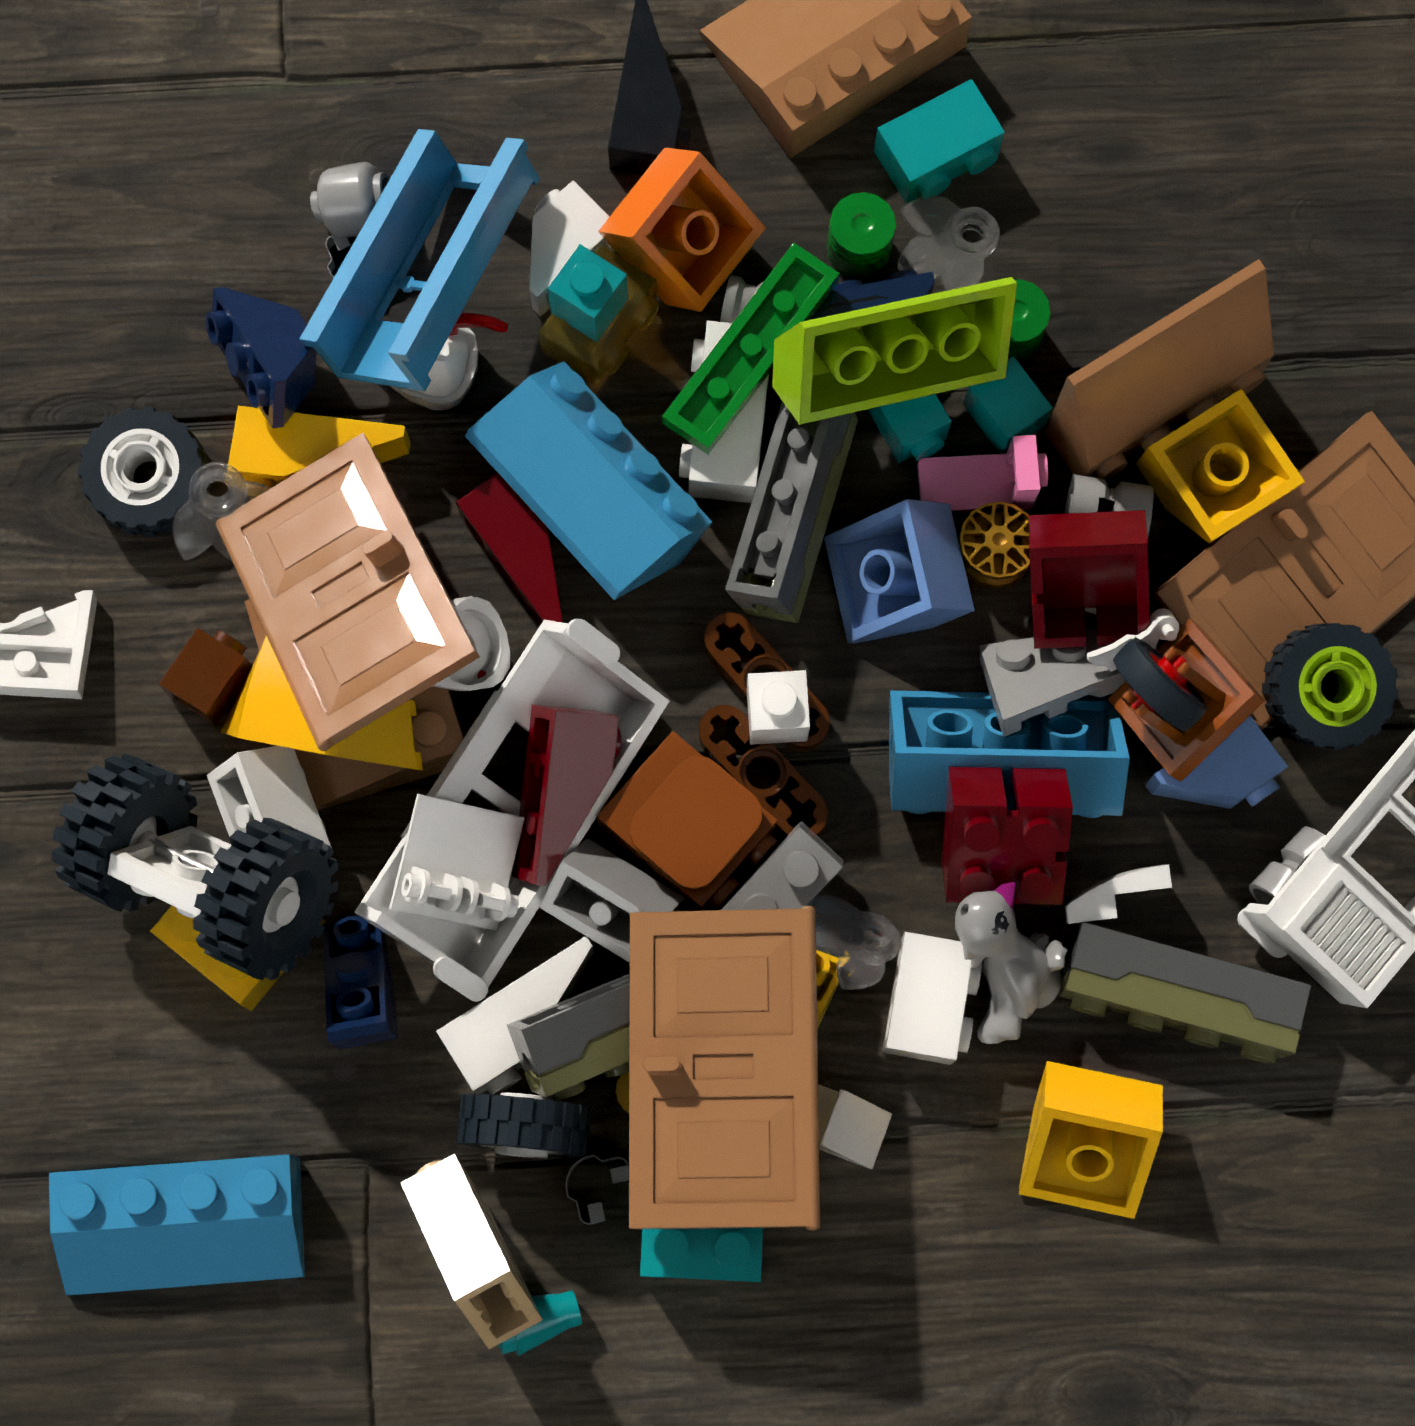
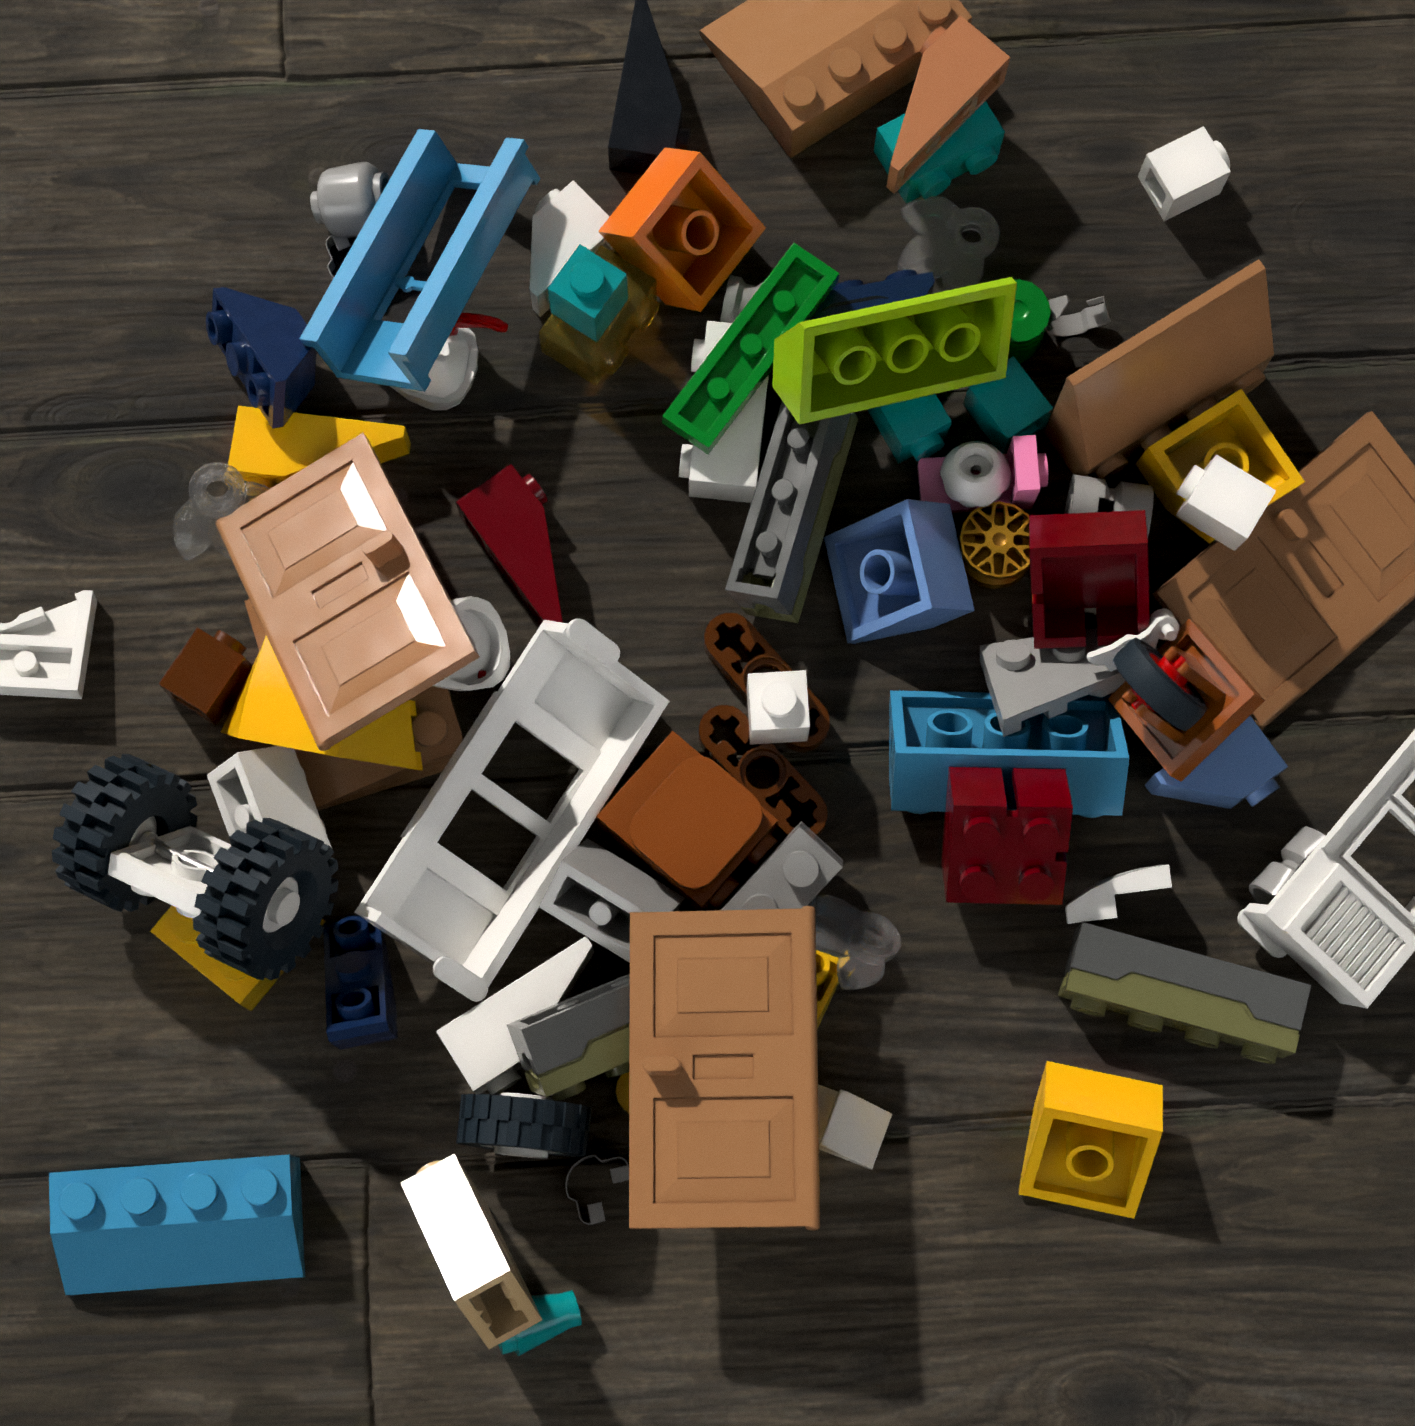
black wheel [78,407,211,537] -> none
white hinge [389,794,525,931] -> none
dark azure slope [465,361,712,600] -> none
dark red slope [512,705,621,886] -> none
teal brick [640,1228,763,1282] -> none
green piece [826,192,896,279] -> none
white brick [882,932,982,1065] -> none
light grey animal [954,882,1067,1044] -> none
black wheel [1262,623,1399,750] -> none
none -> nougat slope [887,15,1010,194]
none -> white plate [940,441,1011,508]
none -> light grey piece [1046,295,1111,337]
none -> white brick [1138,126,1231,221]
none -> white brick [1176,454,1277,551]

